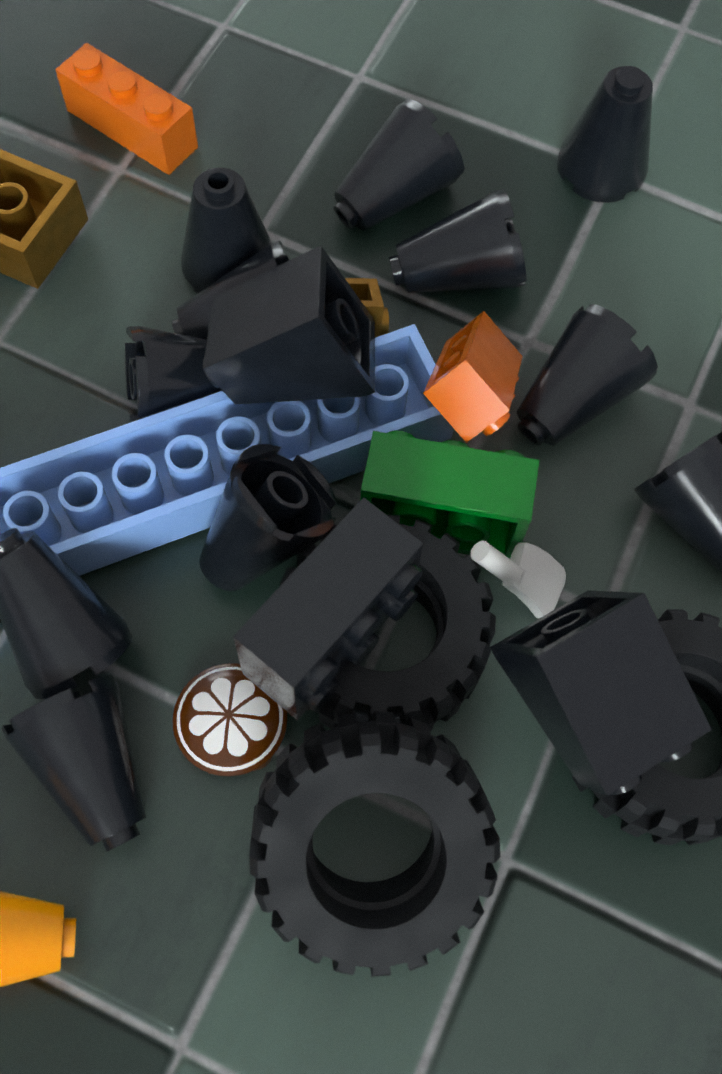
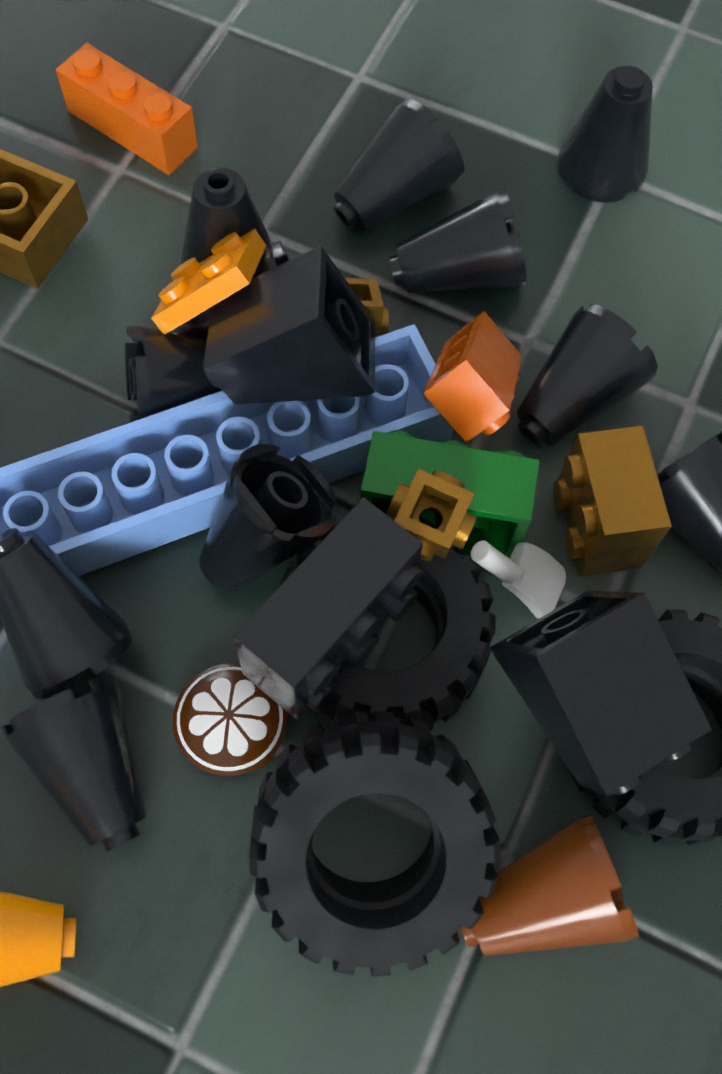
none -> light orange plate [151,229,267,335]
none -> pearl gold brick [387,468,477,561]
none -> dark orange cone [460,815,639,956]
none -> pearl gold brick [553,426,672,577]

